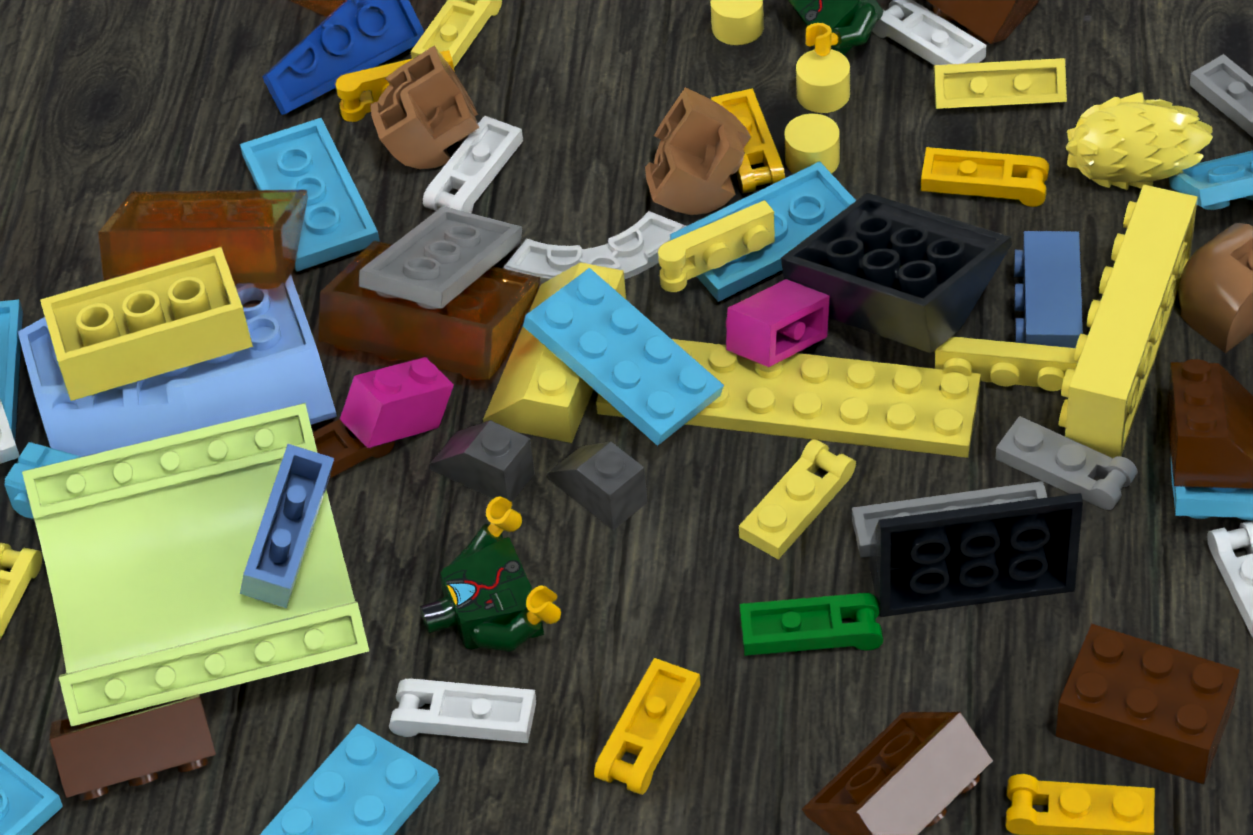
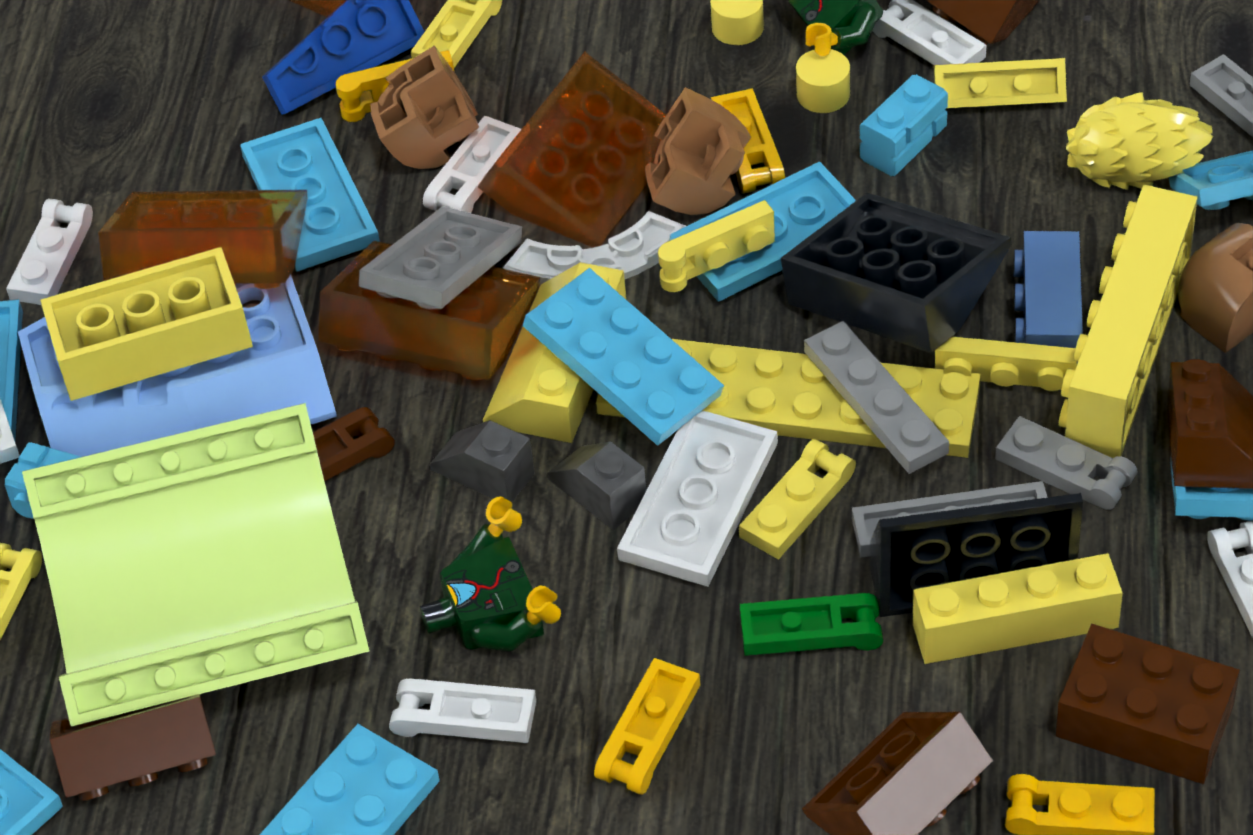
medium blue brick [240,444,334,608] -> none
dark pink brick [340,357,454,448] -> none
dark pink brick [726,279,830,367] -> none
light yellow piece [784,113,840,174] -> none
yellow plate [921,147,1049,207] -> none
none -> white plate [6,198,93,305]
none -> clear orange slope [478,51,666,248]
none -> white plate [617,410,778,587]
none -> light grey plate [804,321,949,474]
none -> medium azure brick [860,74,948,176]
none -> light yellow brick [913,553,1123,664]

